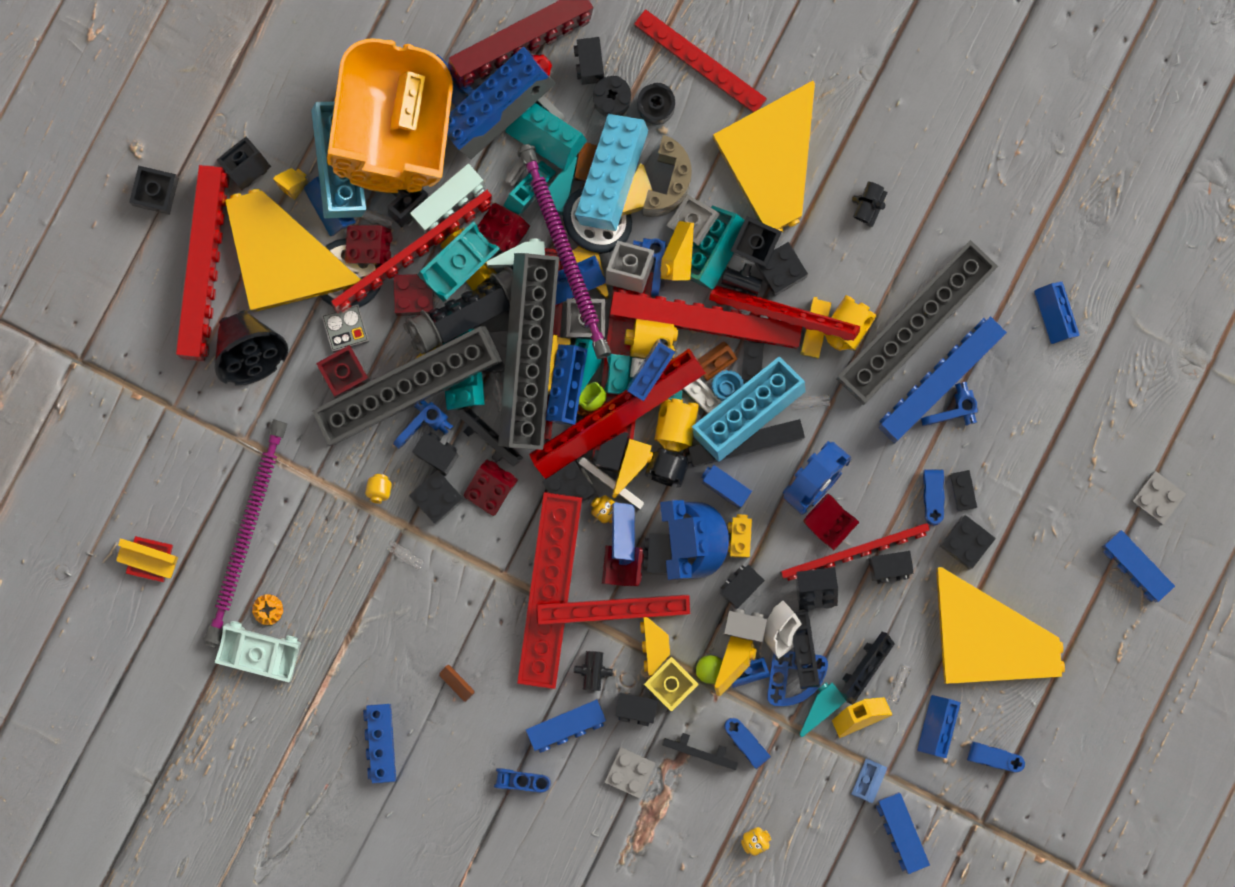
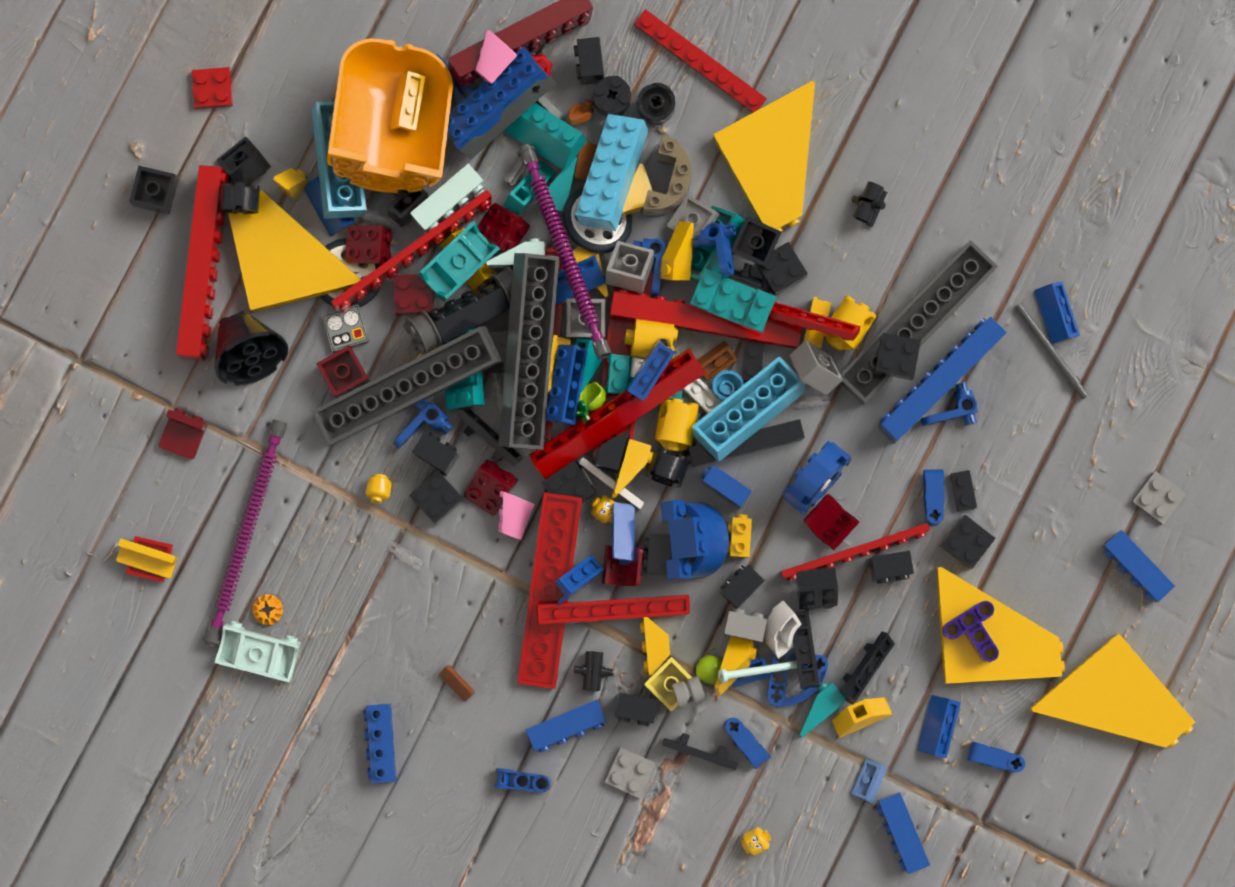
none -> dark red bracket [159,408,207,459]
none -> red plate [192,67,233,109]
none -> black brick [220,182,260,214]
none -> bright pink slope [475,30,517,84]
none -> bright pink slope [498,491,535,540]
none -> blue panel [555,555,604,605]
none -> dark orange arm [566,99,594,126]
none -> green plant [576,400,590,423]
none -> light grey wheel [672,676,706,708]
none -> teal piece [690,268,777,334]
none -> blue piece [693,222,736,277]
none -> light aqua bar [718,661,797,683]
none -> light grey brick [789,340,842,395]
none -> black brick [874,333,921,381]
none -> dark purple beam [942,601,999,662]
none -> dark grey bar [1015,303,1089,399]
none -> yellow slope [1029,633,1196,748]

